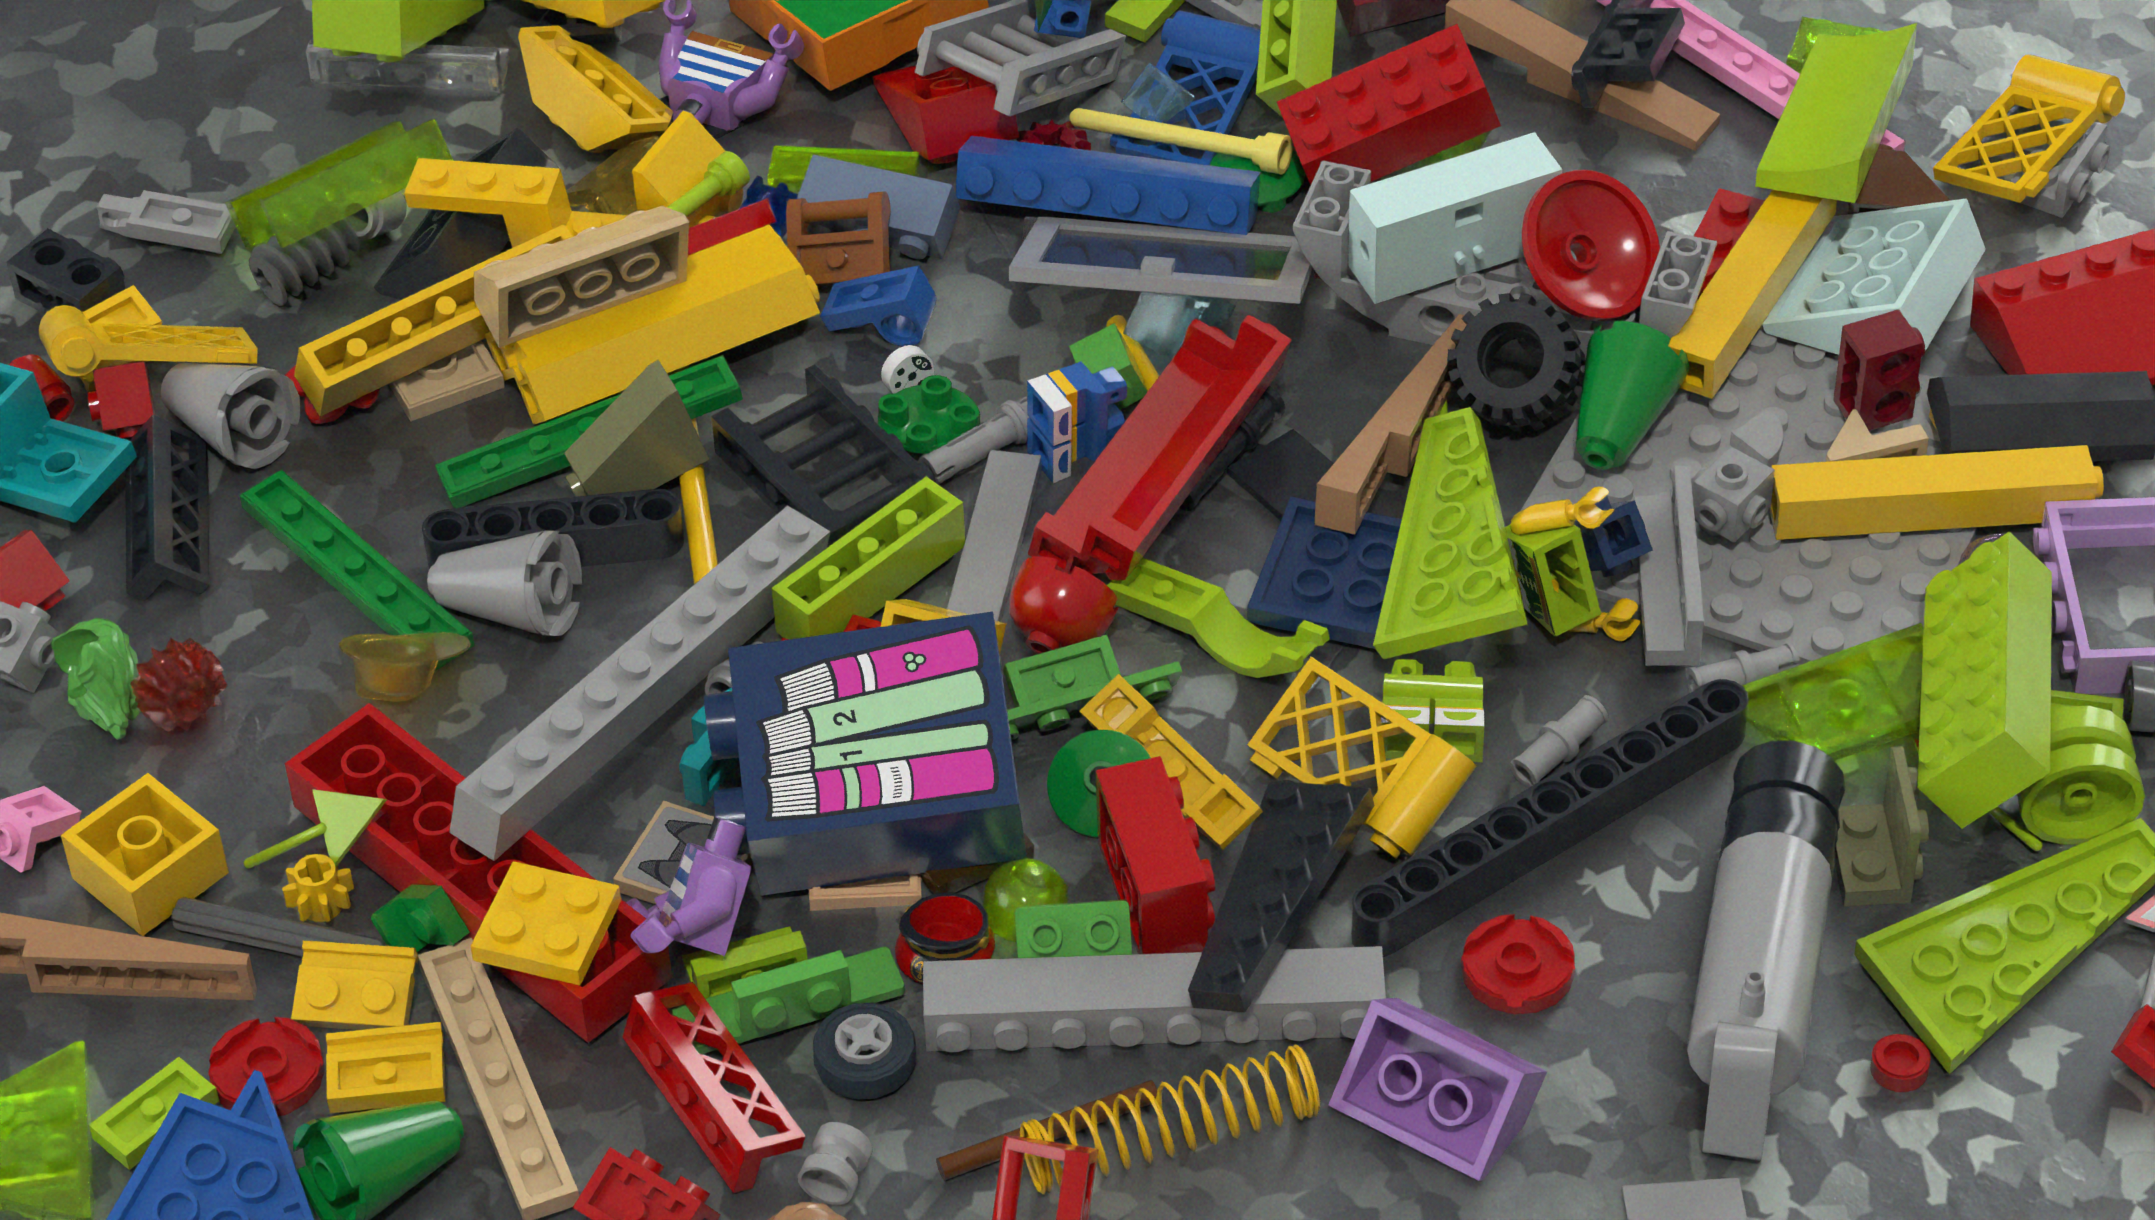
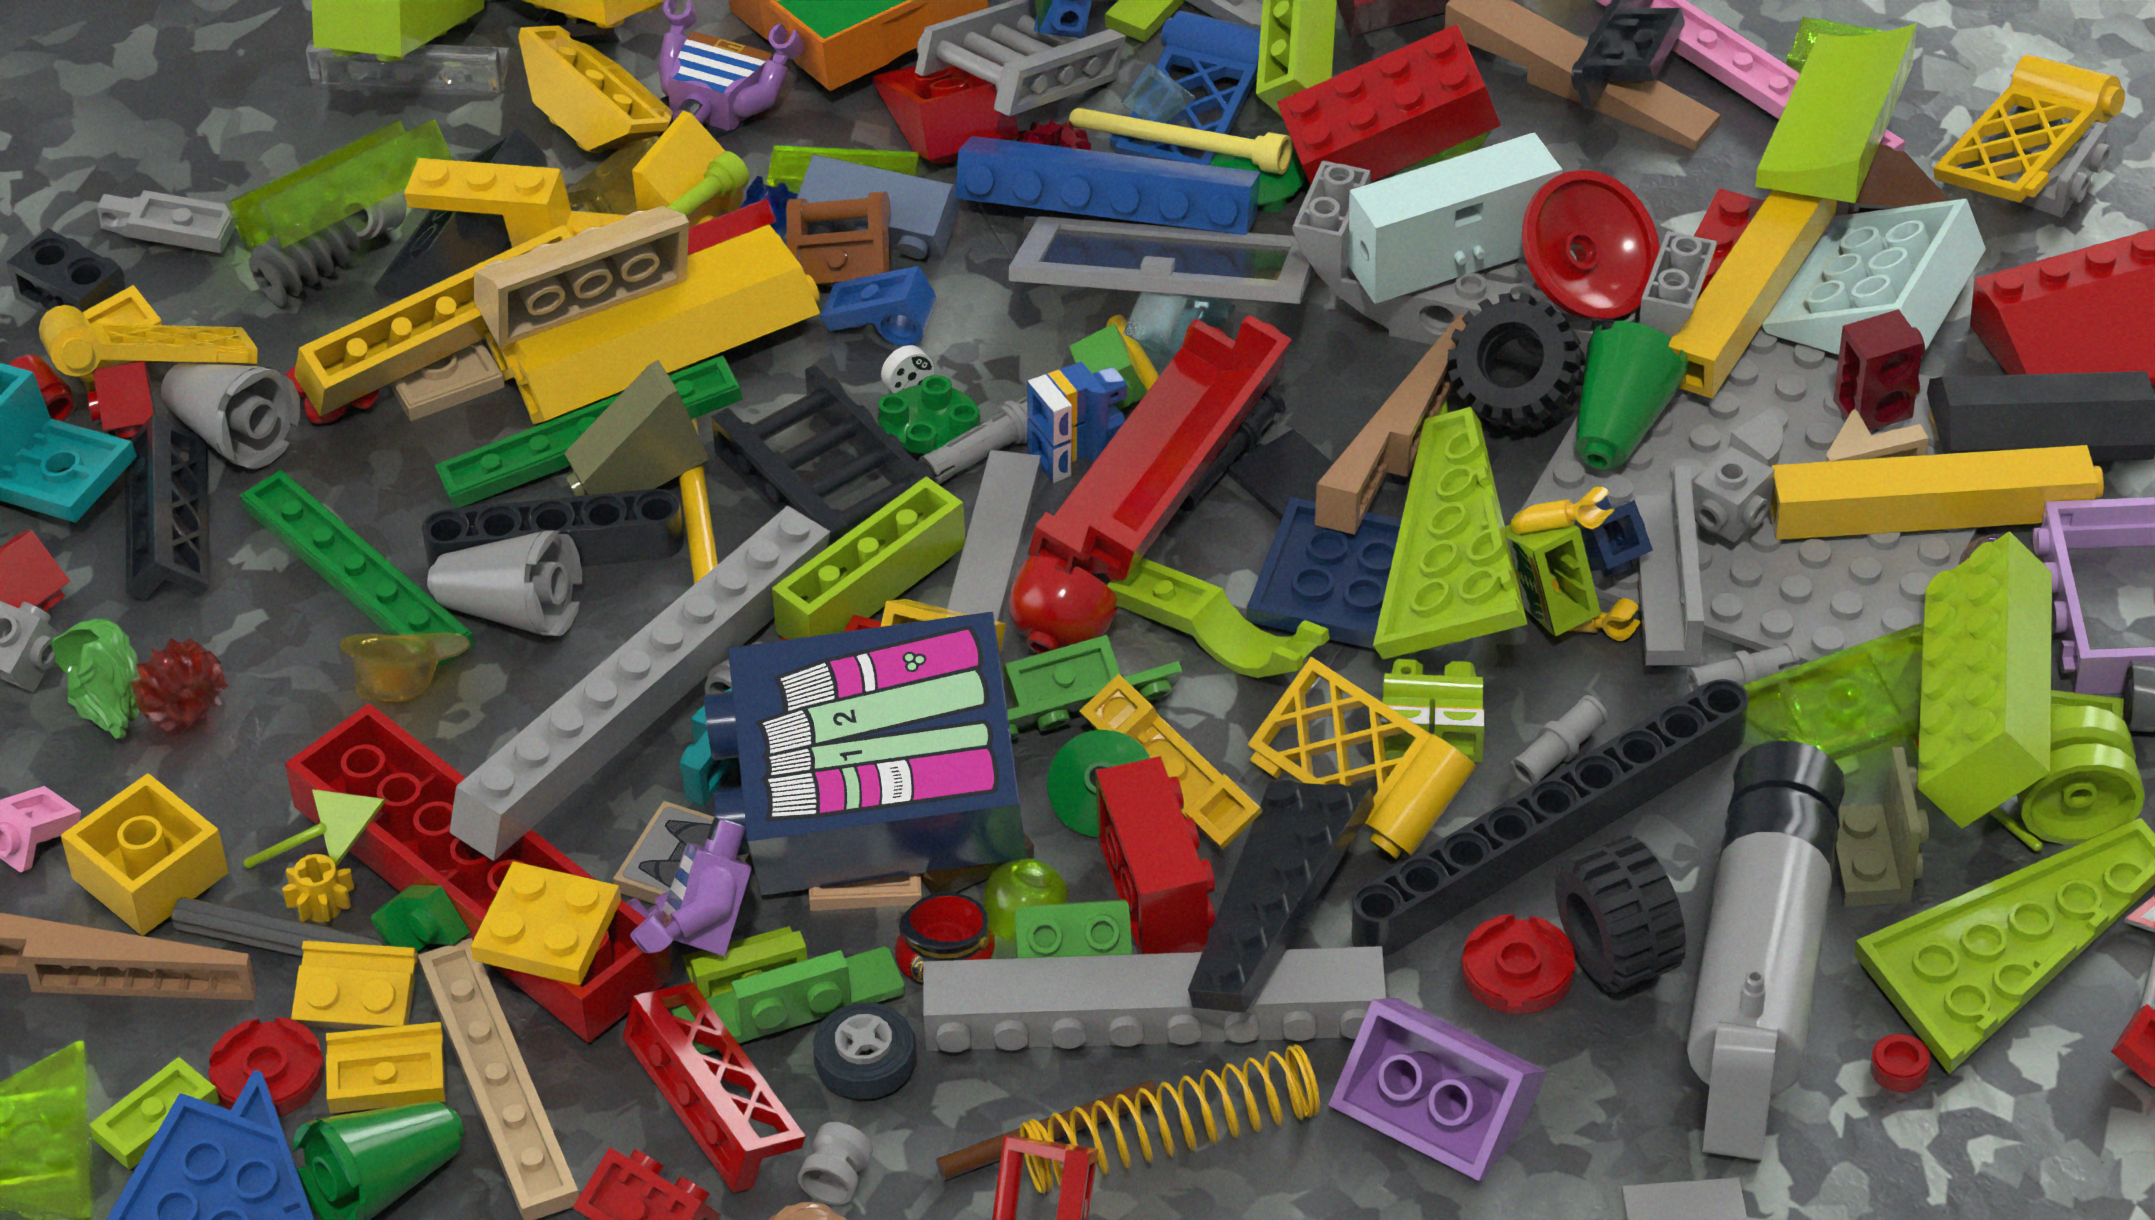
none -> black tyre [1555,835,1686,993]

